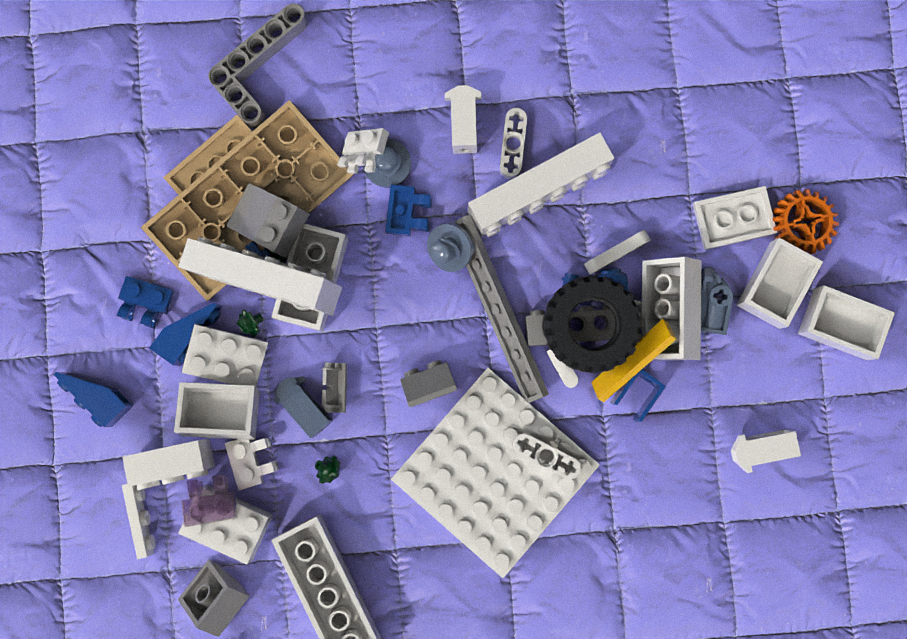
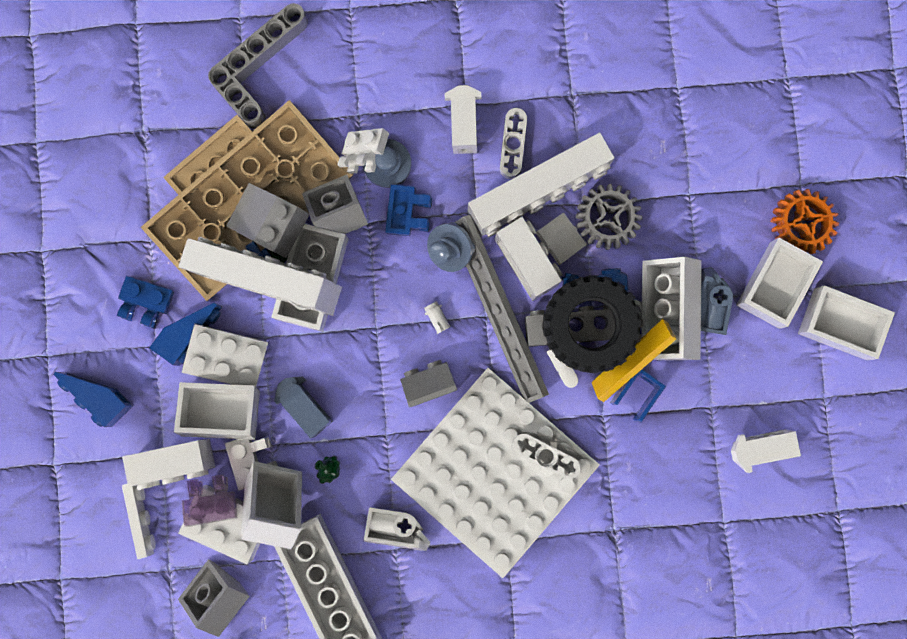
dark green plant [237,309,263,337] -> none
light grey hinge [321,363,347,413] -> none
white beam [584,230,651,275] -> none
white plate [693,186,777,250] -> none
none -> white piece [241,461,302,549]
none -> light grey slope [302,175,368,234]
none -> white piece [364,507,430,551]
none -> white pin [424,301,451,334]
none -> white piece [495,217,562,302]
none -> white piece [536,213,587,265]
none -> light grey gear [576,184,642,250]

